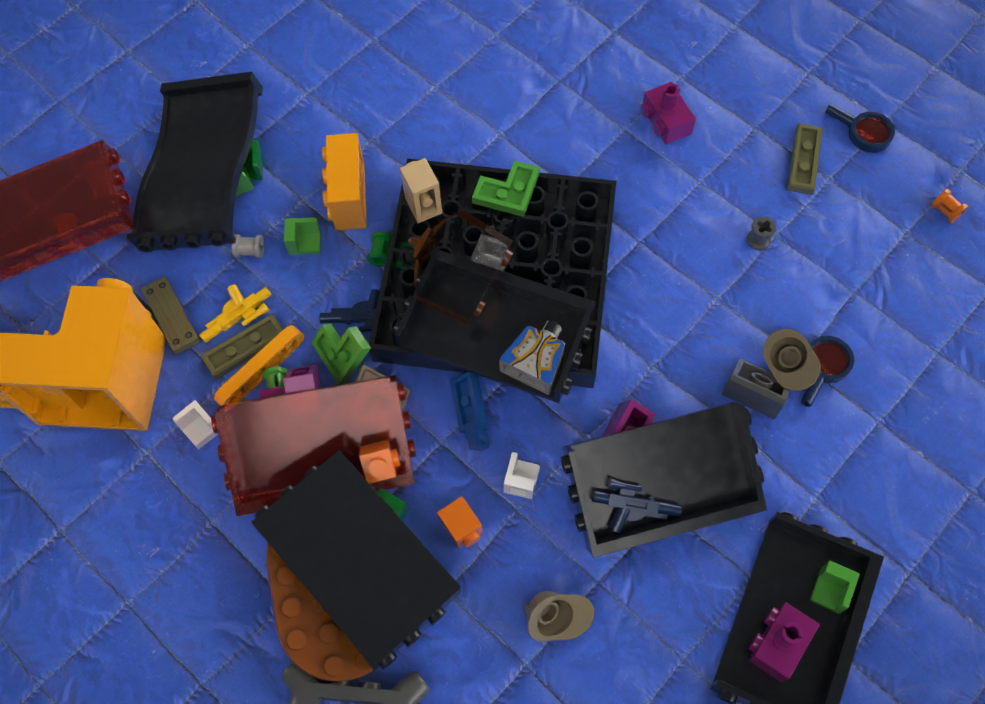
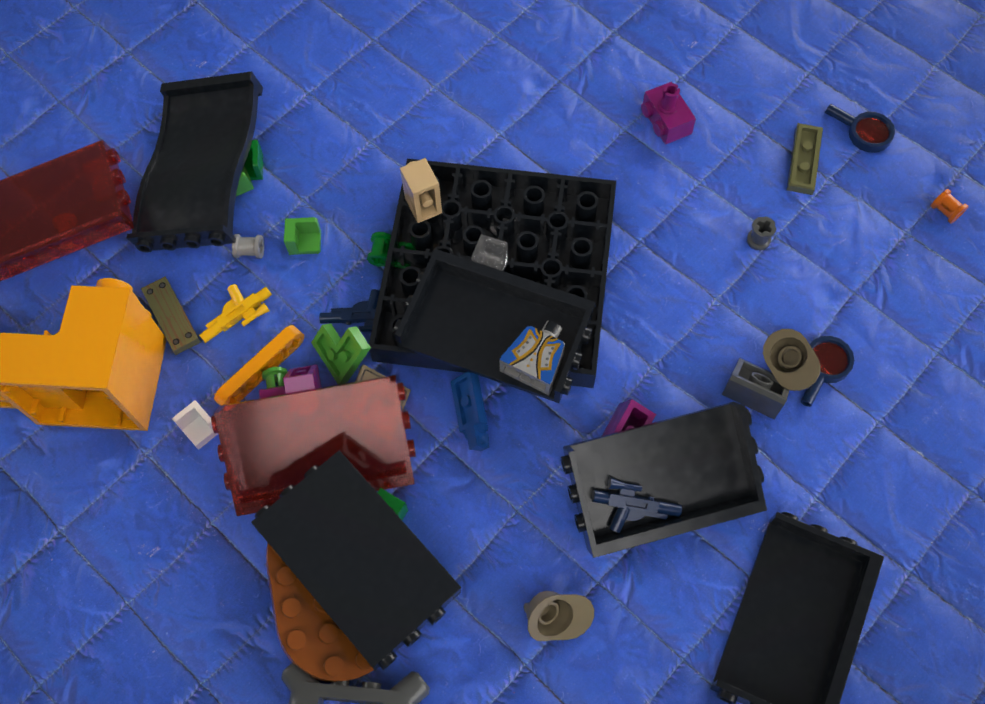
olive tile [200,313,283,380] -> none
light orange brick [322,133,367,231] -> none
orange brick [359,439,401,484] -> none
reddish brown piece [408,210,513,325] -> none
orange brick [437,496,483,549] -> none
bright green plate [472,161,540,217] -> none
white panel [504,452,540,499] -> none
magenta brick [748,602,820,683] -> none
bright green panel [810,560,860,614] -> none

